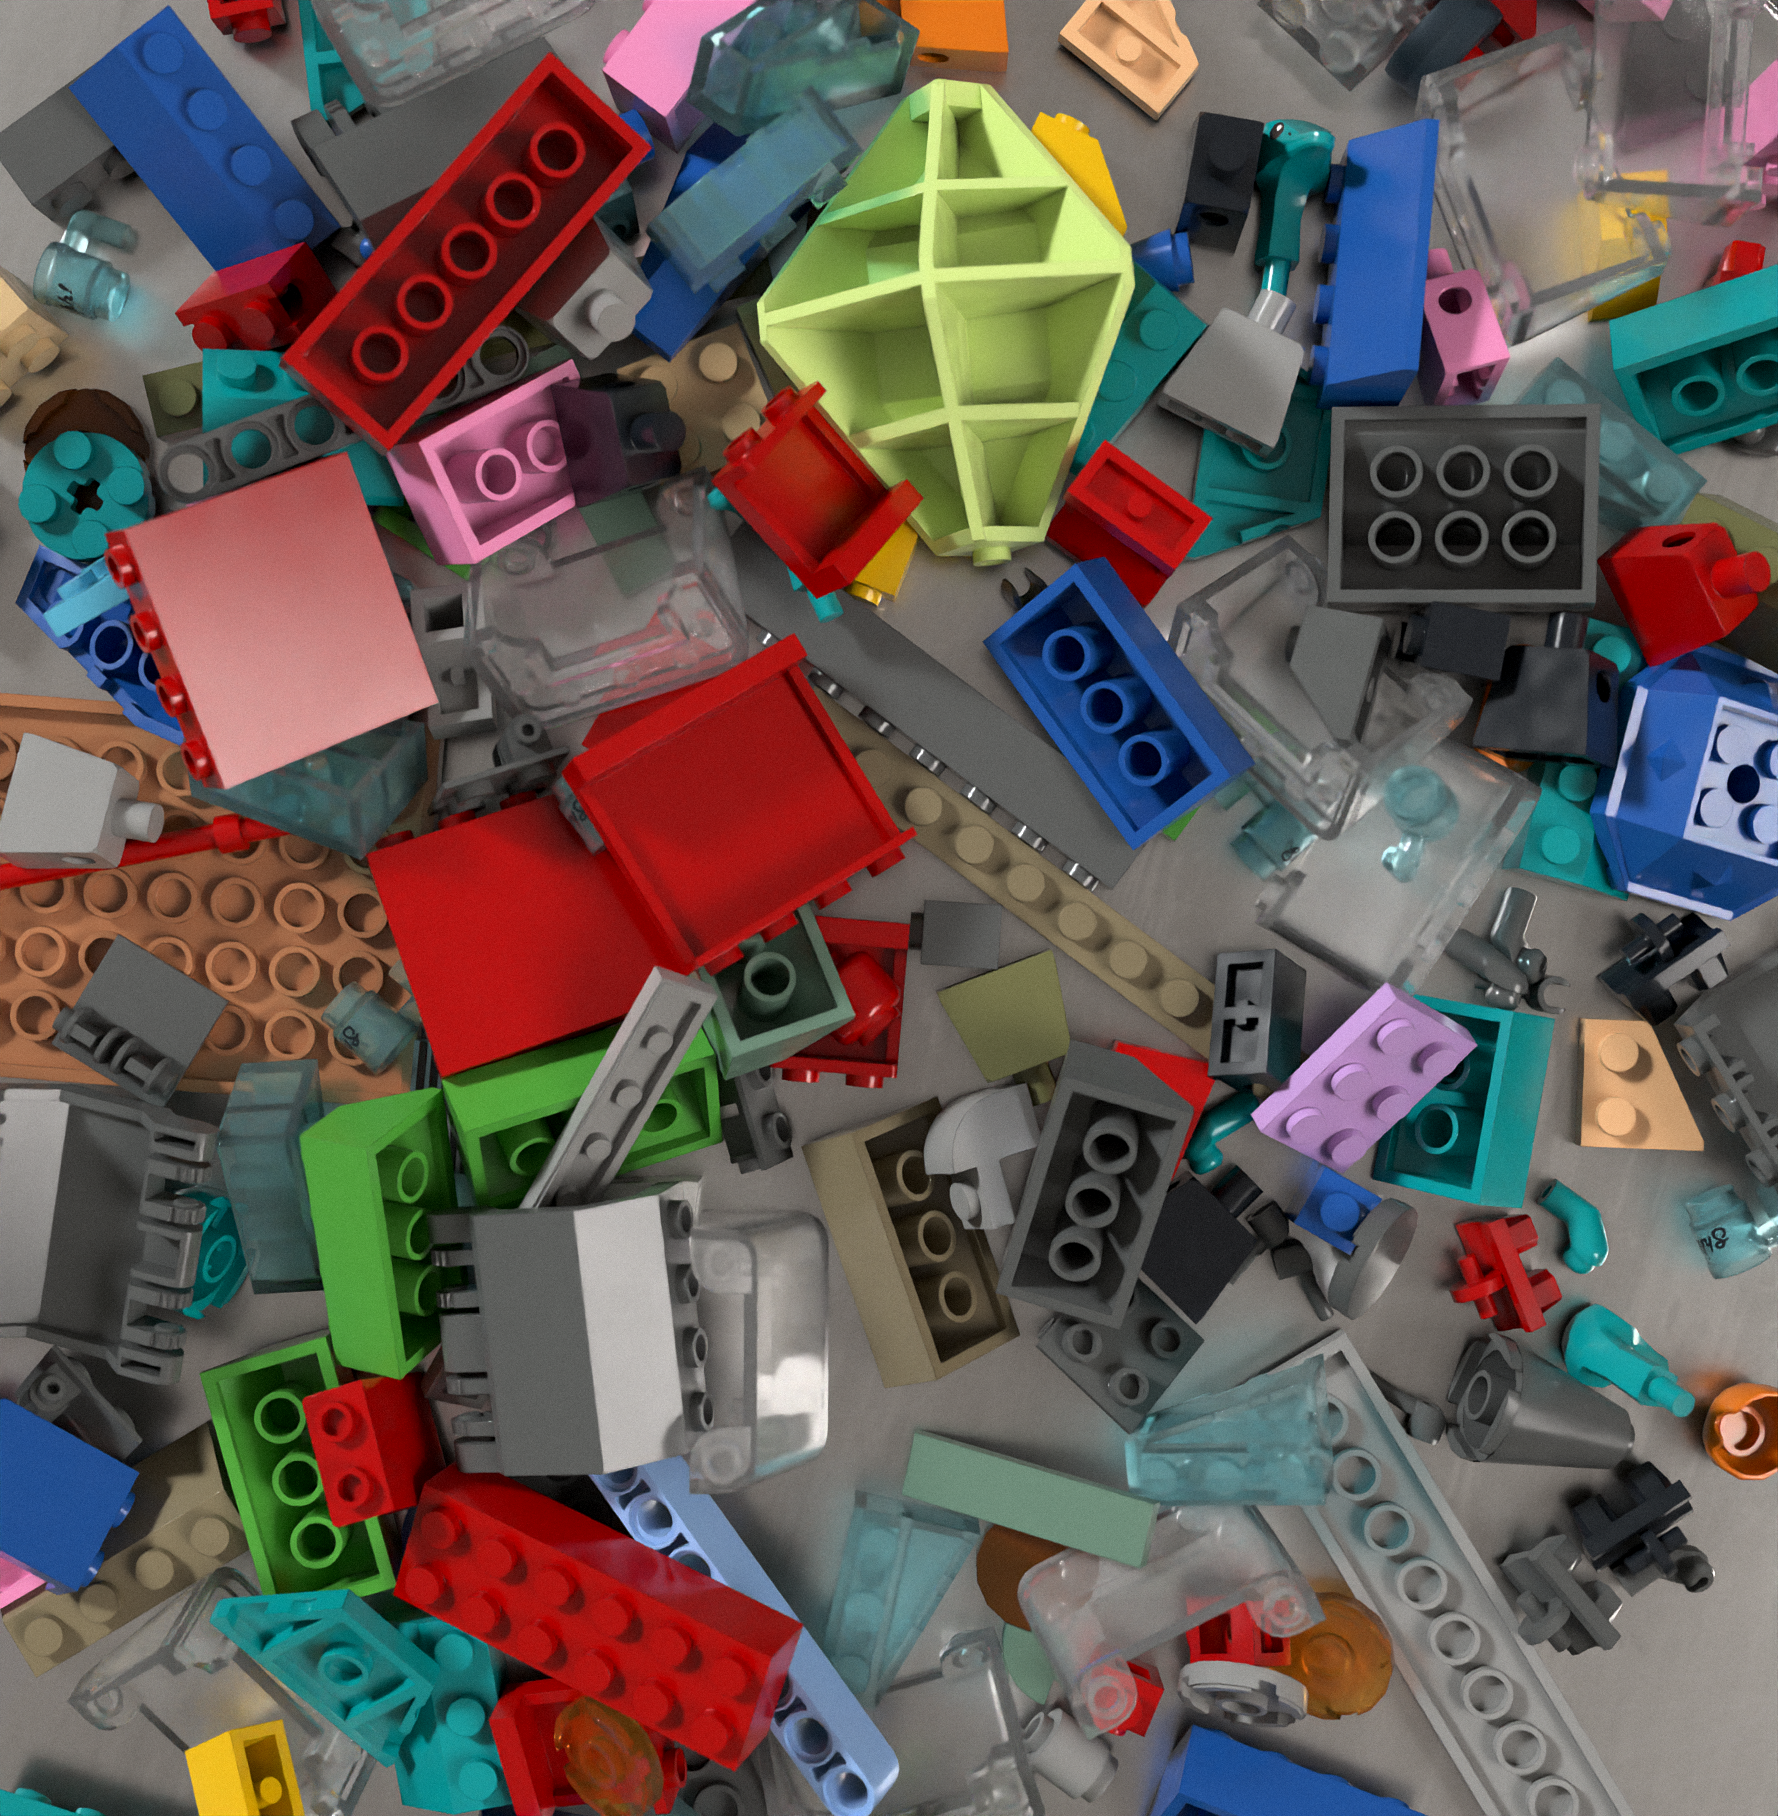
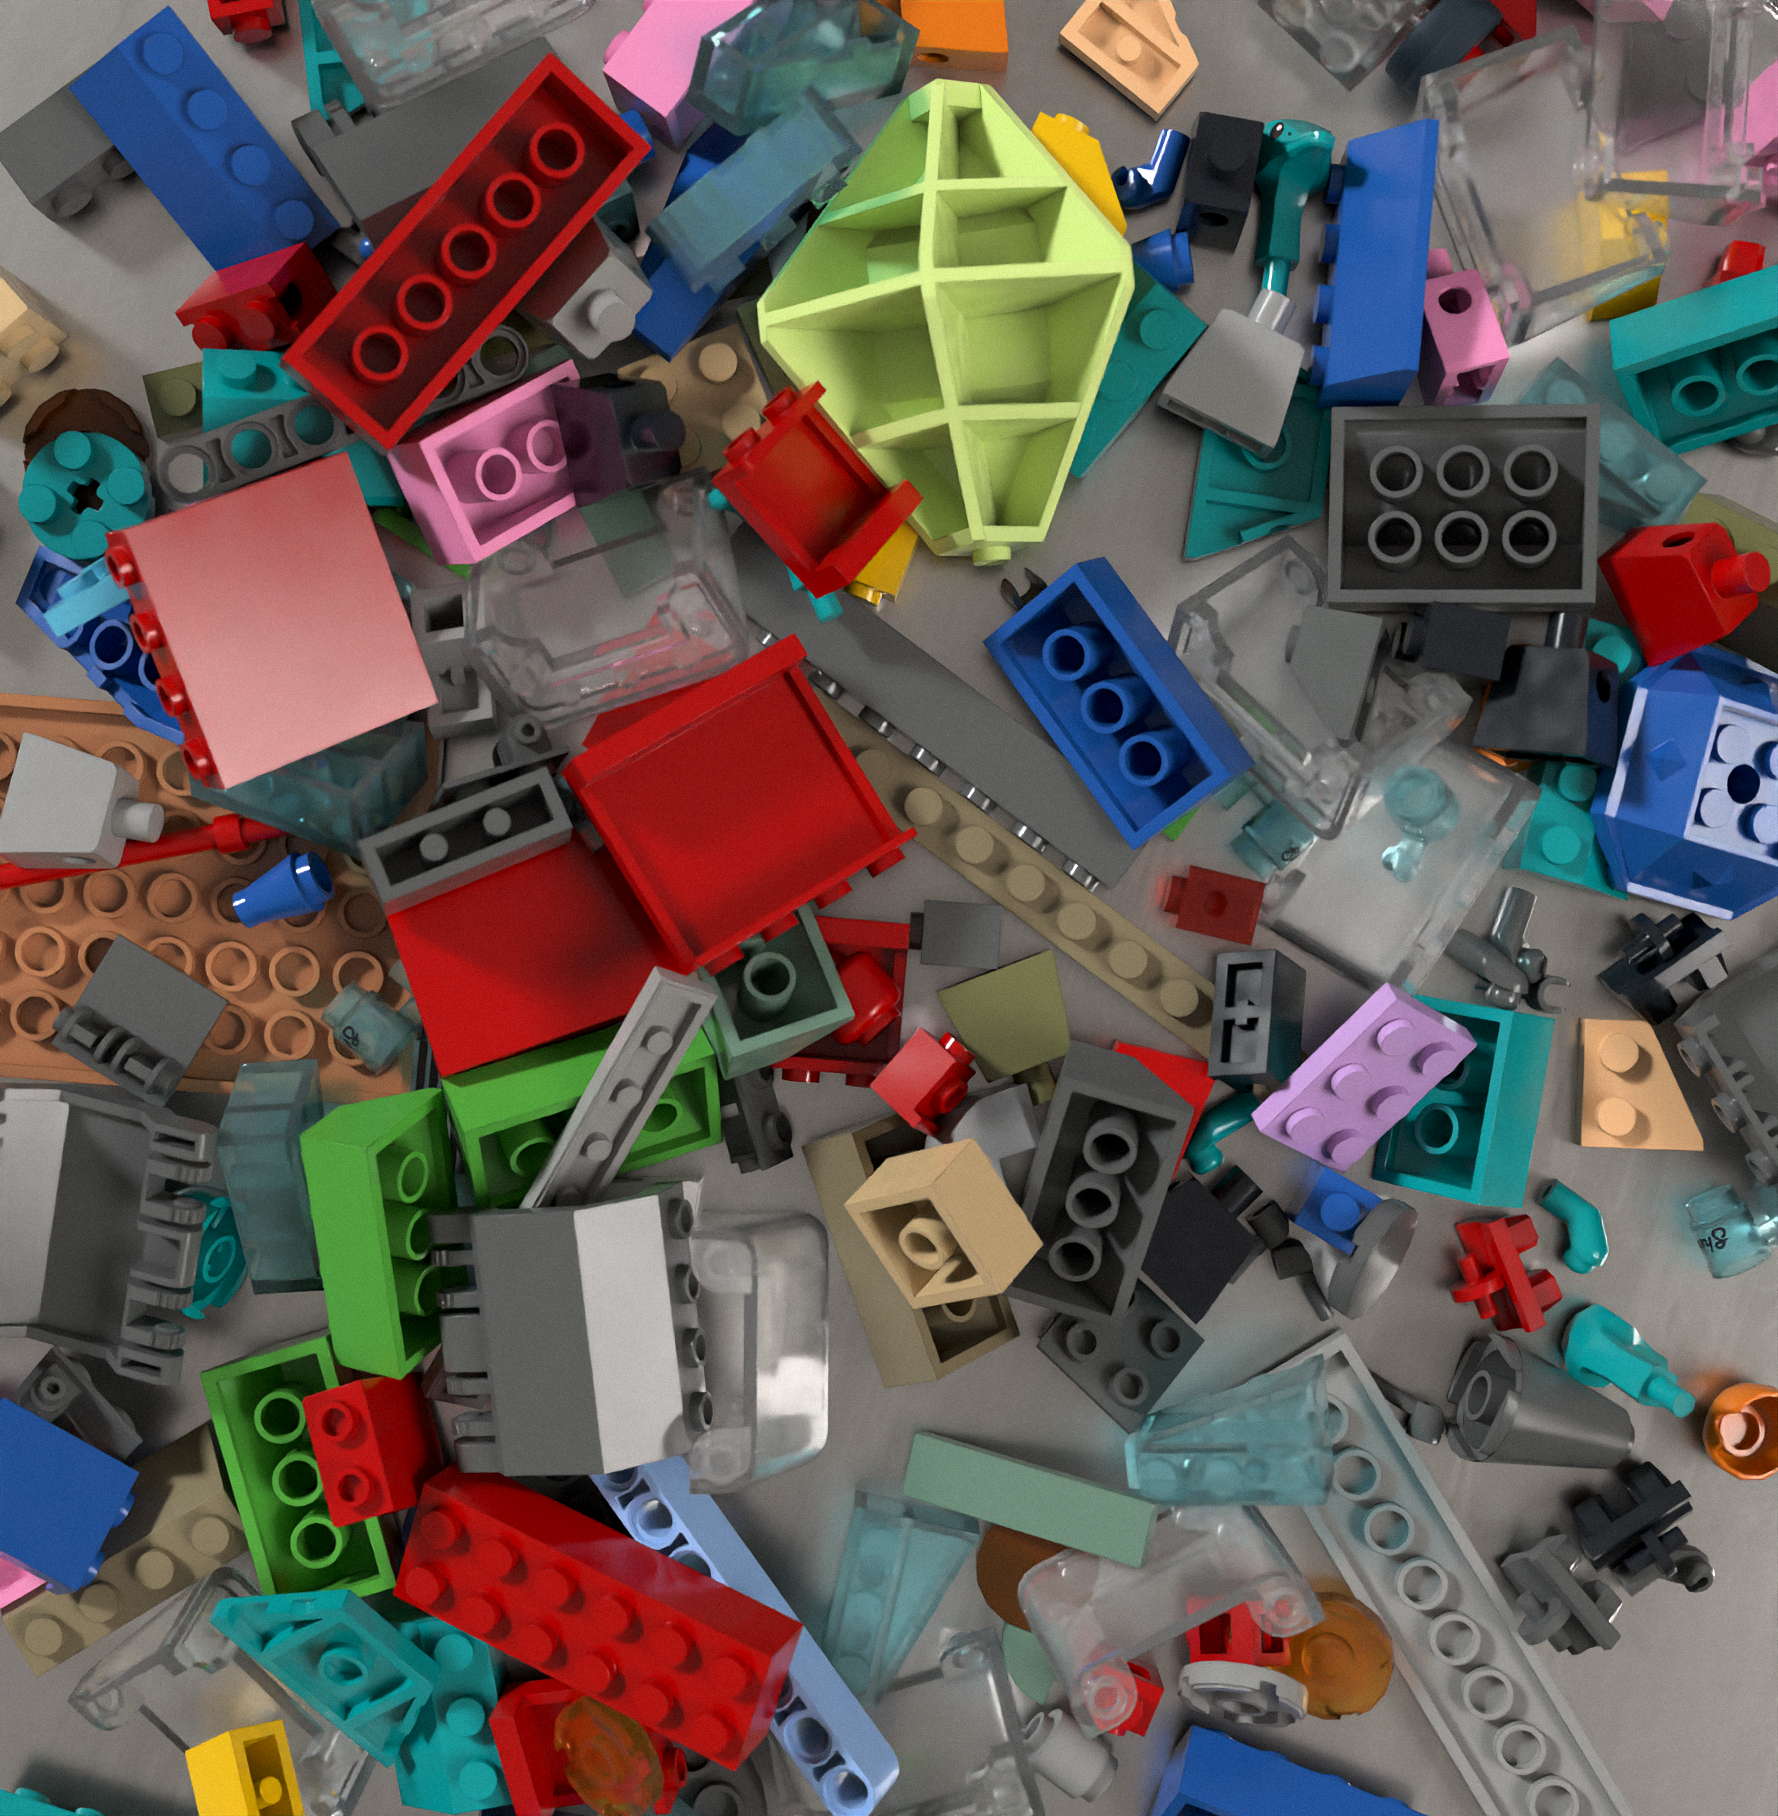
clear light blue piece [33,209,132,322] -> none
red panel [1045,440,1213,609] -> none
none -> blue cone [232,851,335,928]
none -> dark grey brick [357,767,573,917]
none -> tan brick [844,1138,1043,1309]
none -> red brick [869,1027,976,1138]
none -> blue arm [1111,129,1191,210]
none -> clear red brick [1163,865,1266,946]

